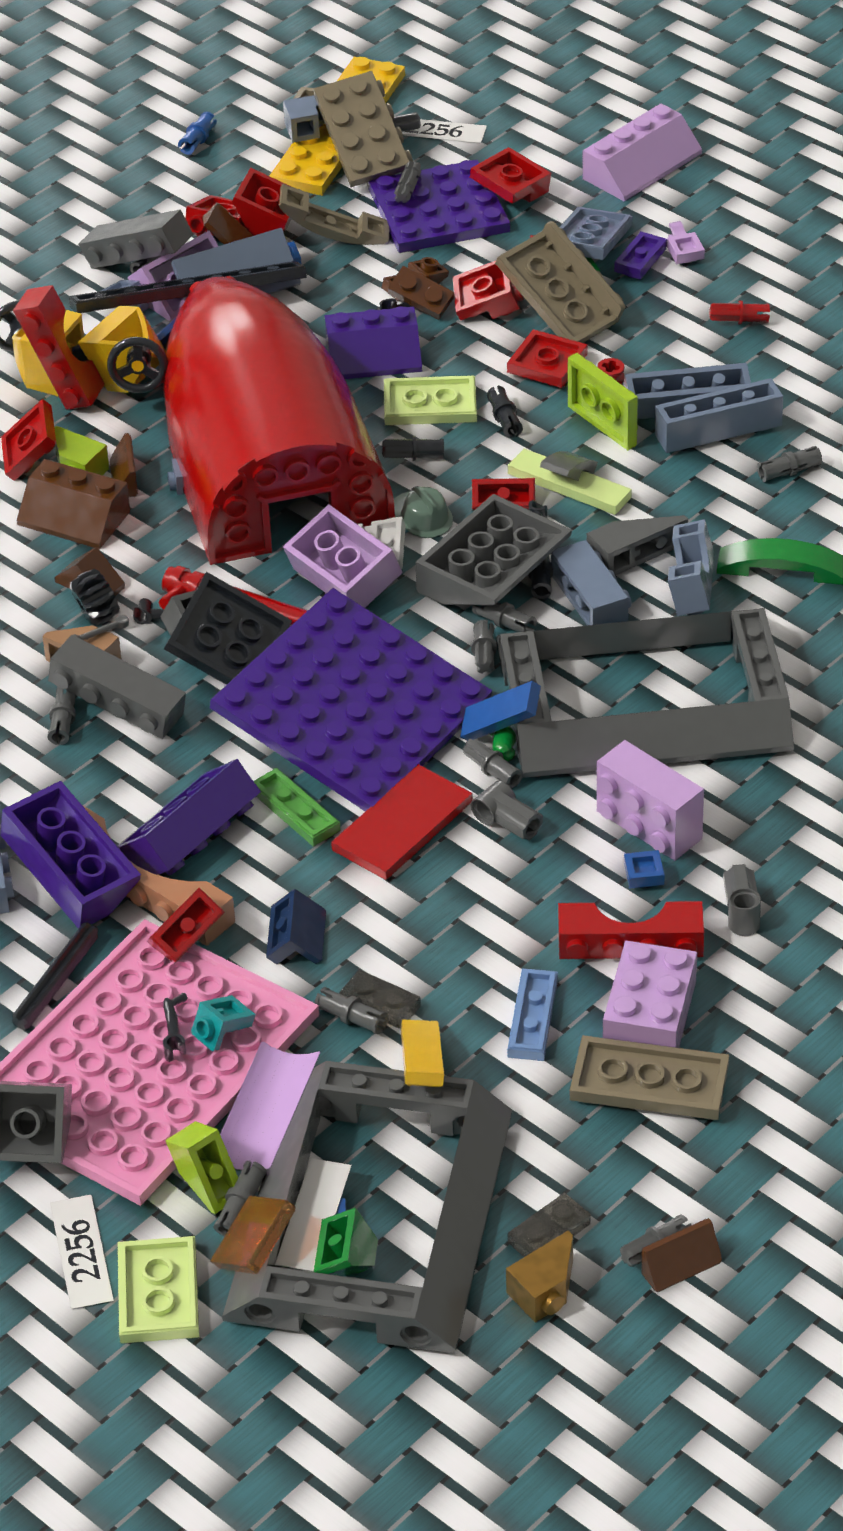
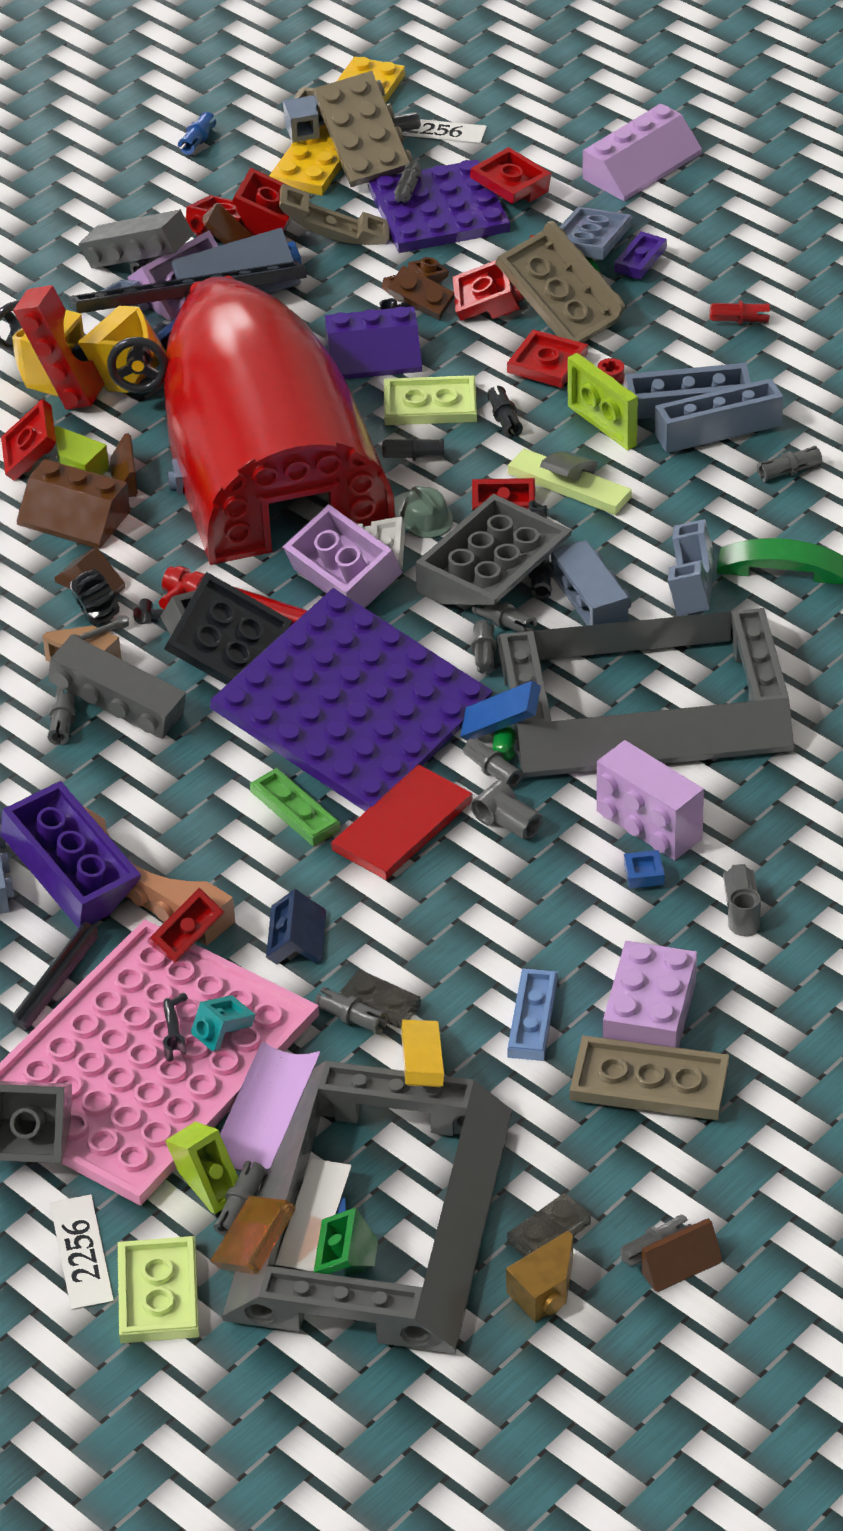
dark purple slope [117,759,261,876] -> none
red arch [558,901,704,959] -> none
dark grey slope [587,515,688,575] -> none
lavender plate [667,221,705,265] -> none

